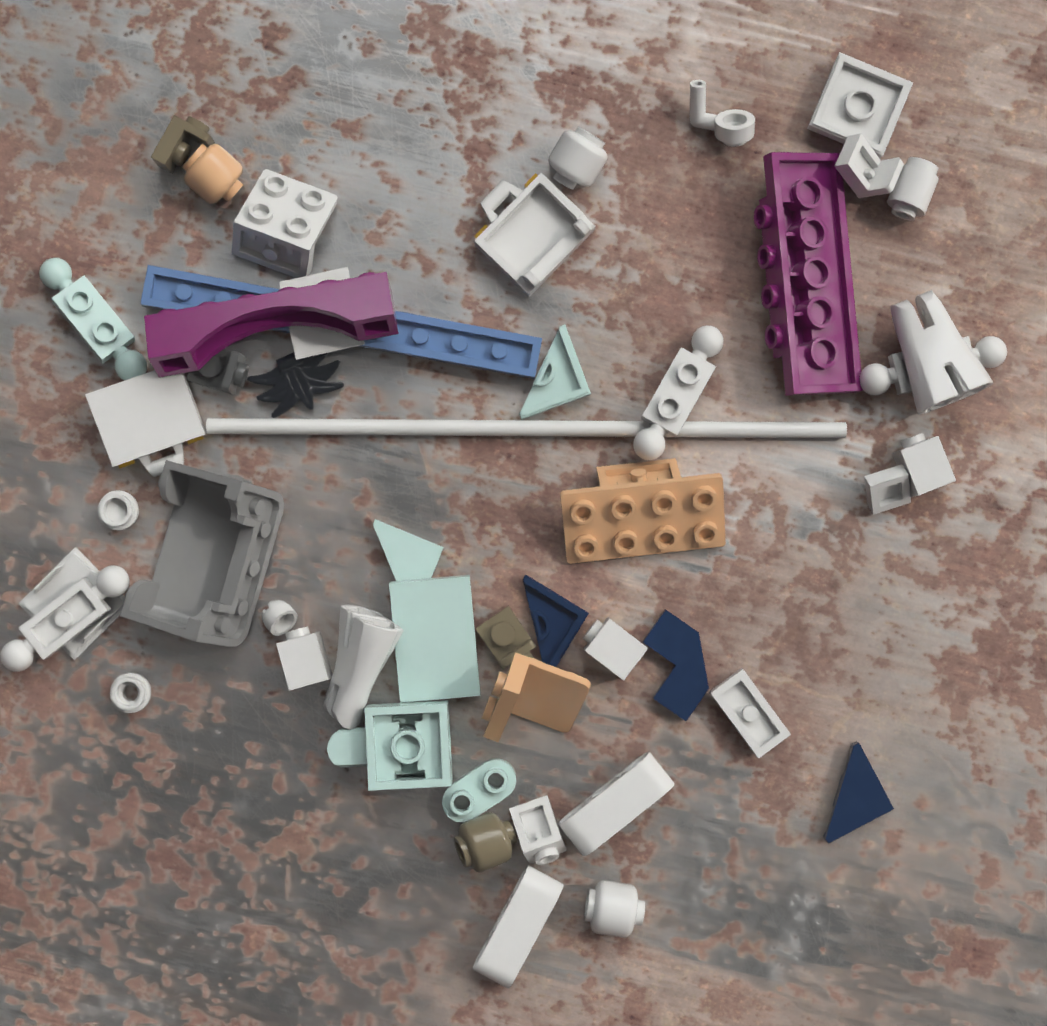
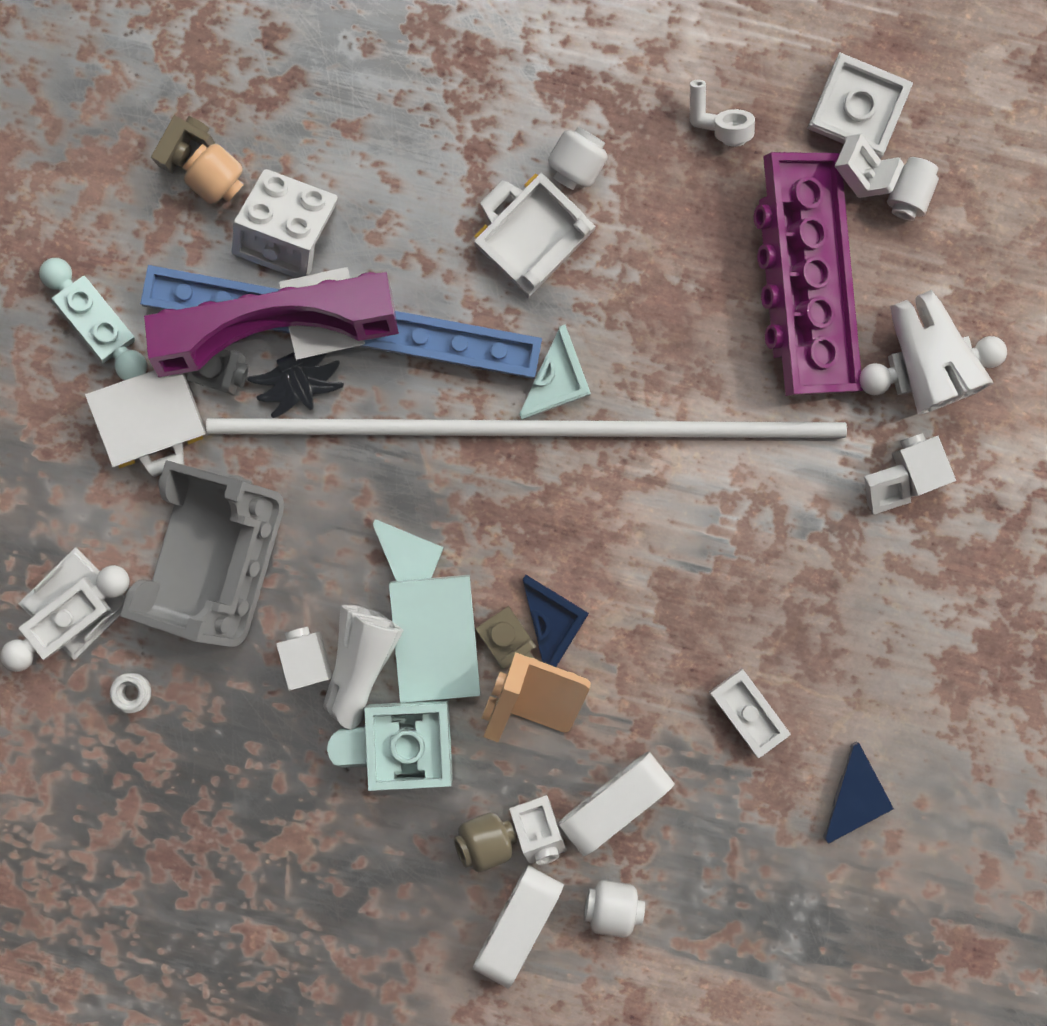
white plate [98,490,139,531] -> none
white hinge [262,600,298,636] -> none
light aqua plate [442,758,516,823] -> none
light nougat bracket [560,458,726,564] -> none
white brick [583,617,648,681] -> none
white plate [633,325,724,460] -> none
dark blue tile [642,609,709,721] -> none

